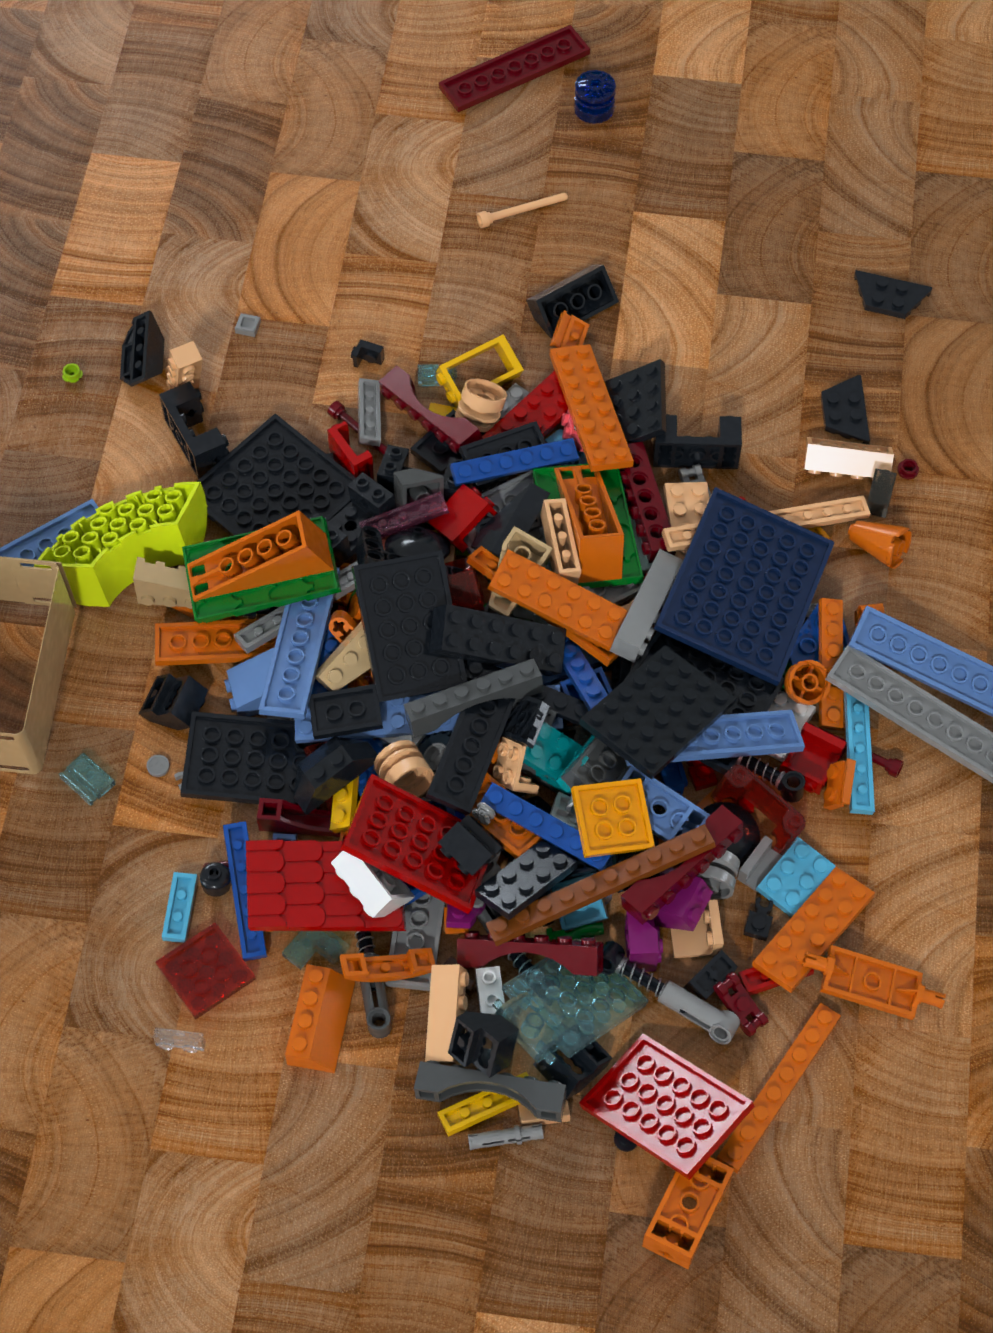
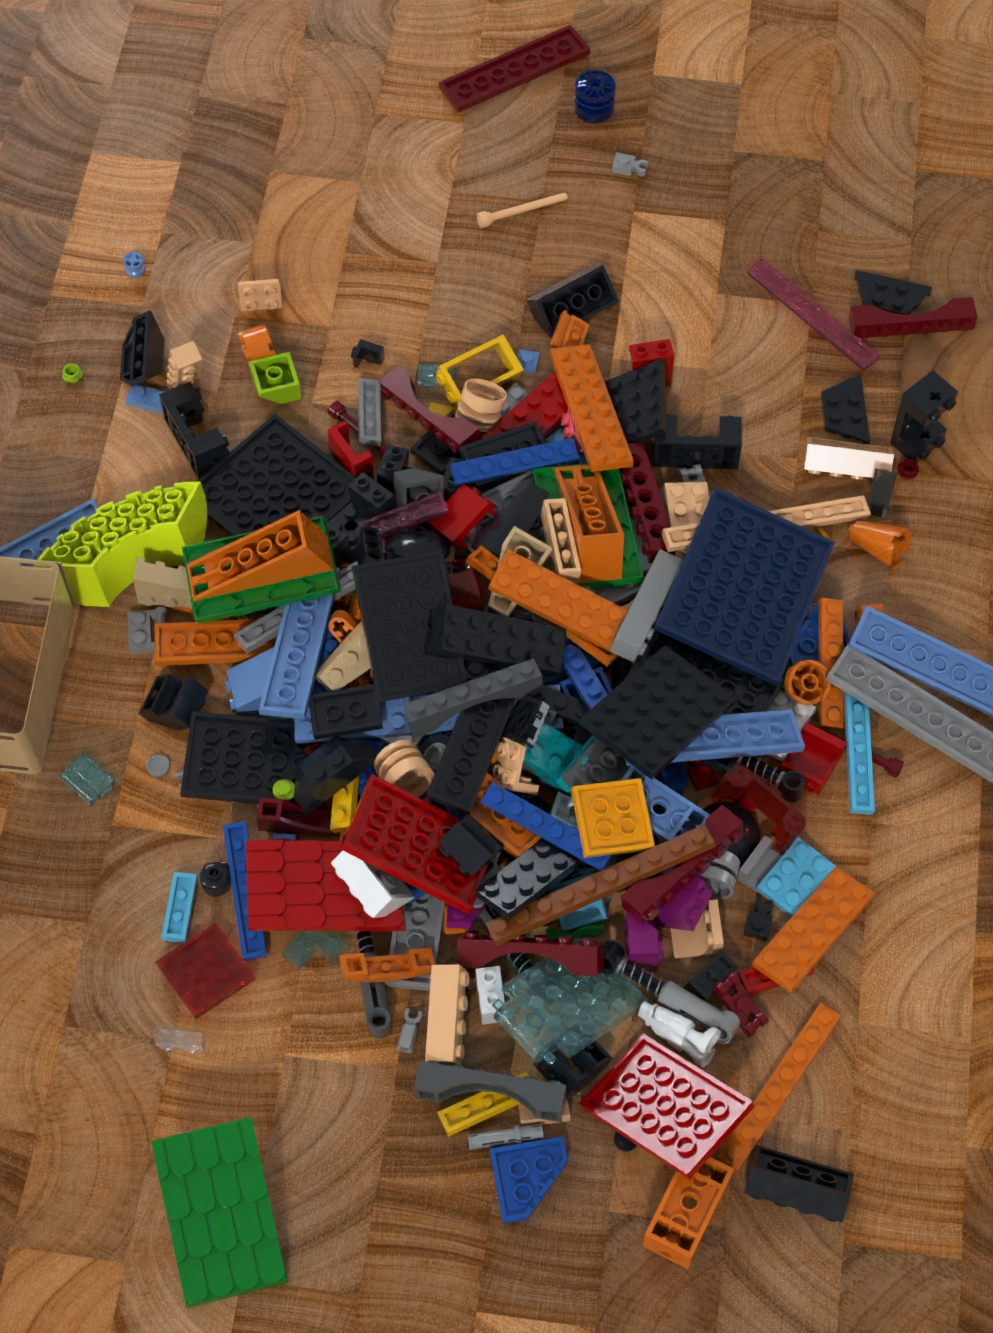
light grey tile [235,313,261,337] -> none
orange slope [285,964,355,1073] -> none
black piece [448,1011,519,1078] -> none
light grey bush [472,802,496,825] -> none
orange plate [802,945,946,1020] -> none
orange plate [823,758,856,810] -> none
none -> medium blue wheel [123,252,145,278]
none -> medium blue plate [126,385,165,414]
none -> light grey plate [127,607,168,655]
none -> green piece [151,1117,288,1308]
none -> orange brick [237,324,276,369]
none -> light nougat bracket [238,279,282,311]
none -> lime slope [249,352,302,404]
none -> lime plate [273,779,295,801]
none -> light grey bar [397,1008,422,1053]
none -> blue plate [490,1136,568,1224]
none -> medium blue plate [517,349,540,374]
none -> light grey plate [612,152,648,176]
none -> red panel [626,339,674,387]
none -> white piece [638,1001,721,1068]
none -> black slope [744,1145,854,1223]
none -> clear pink plate [747,258,879,371]
none -> dark red arch [848,297,978,339]
none -> black plate [890,370,958,463]

